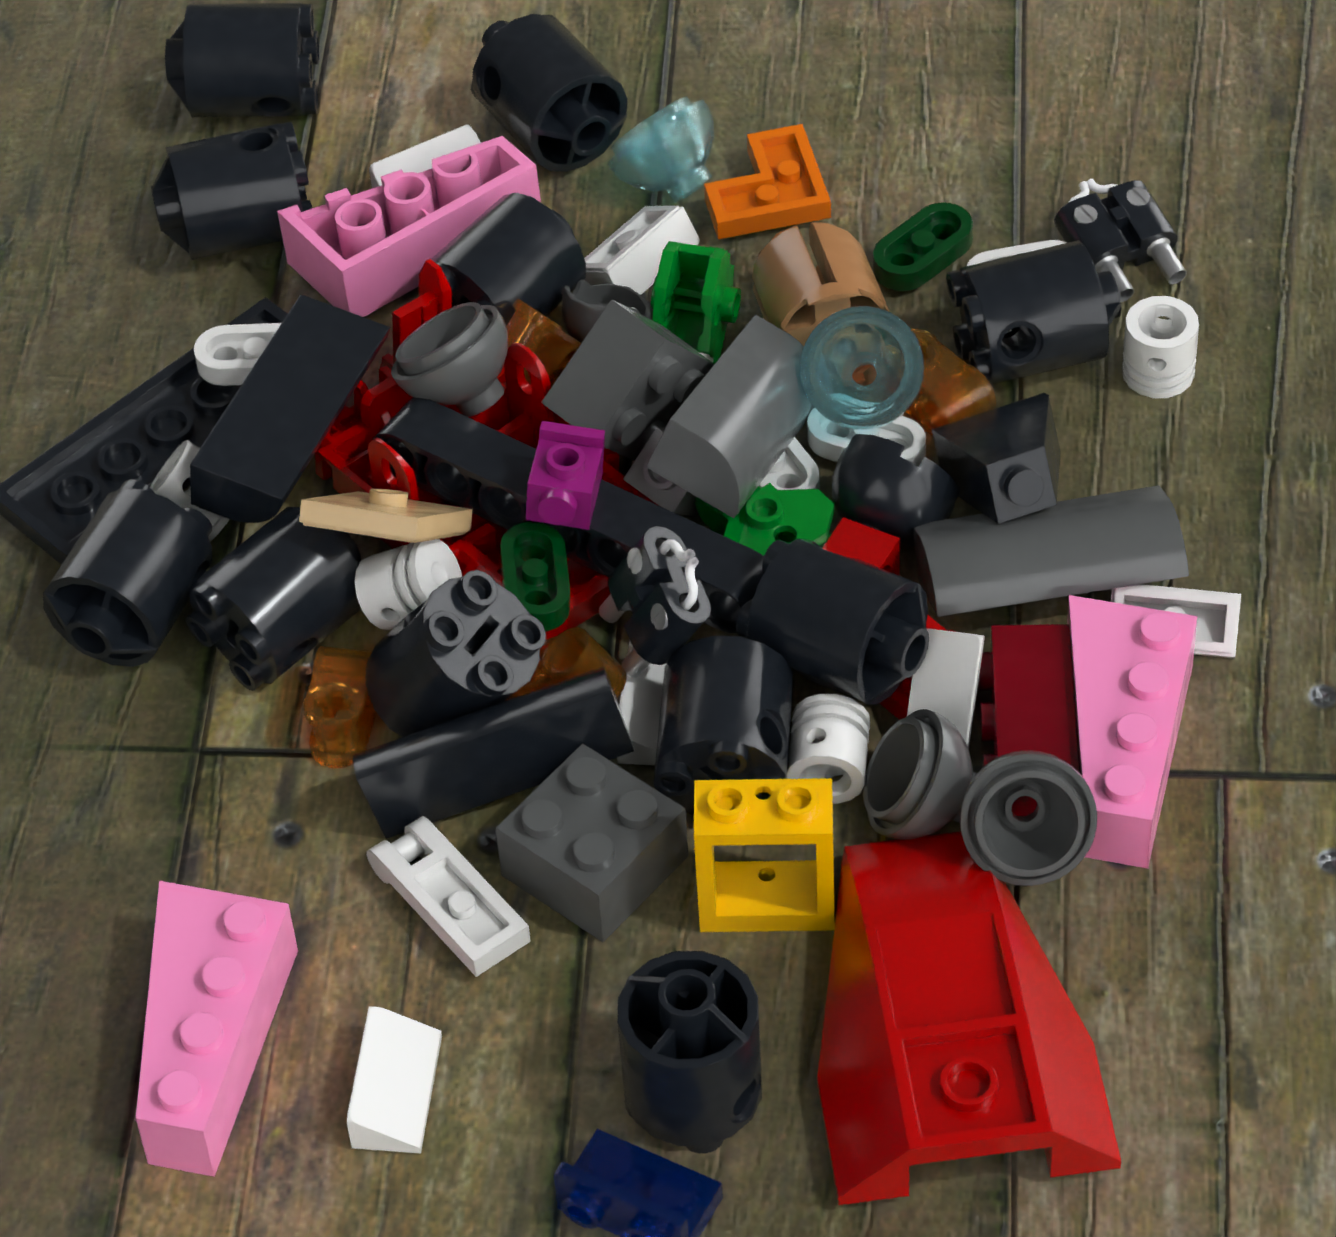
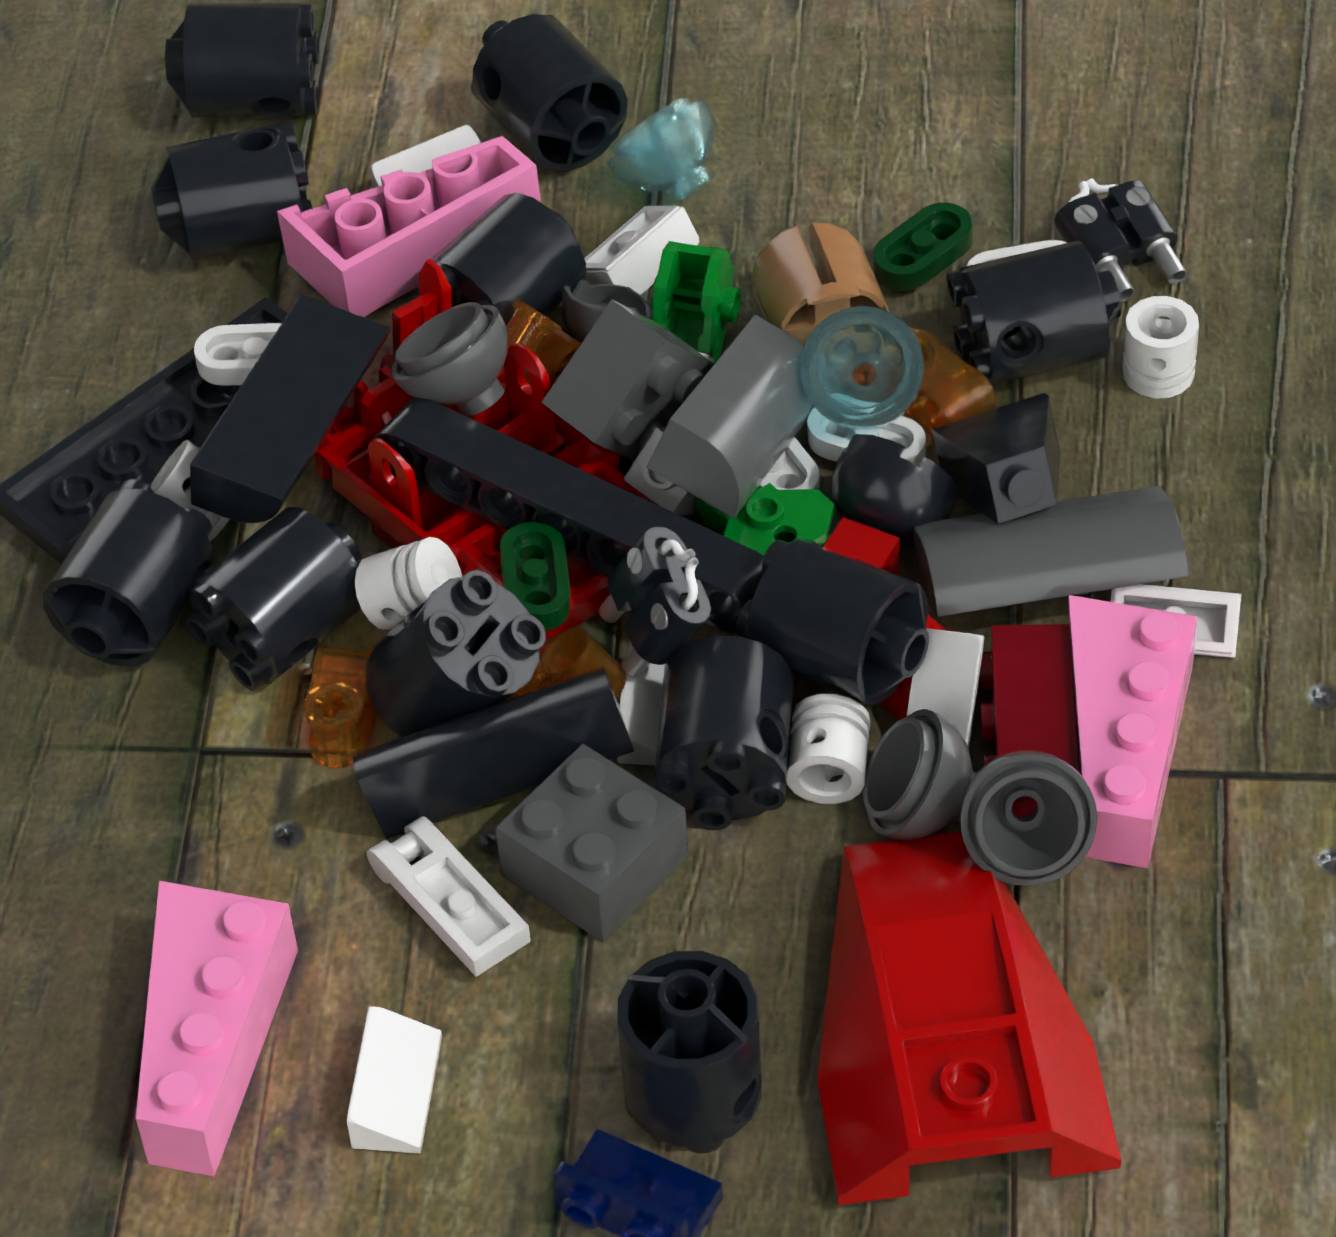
tan plate [299,489,473,543] -> none
magenta brick [526,421,605,530] -> none
yellow window [694,778,835,932] -> none
orange plate [704,124,831,240] -> none

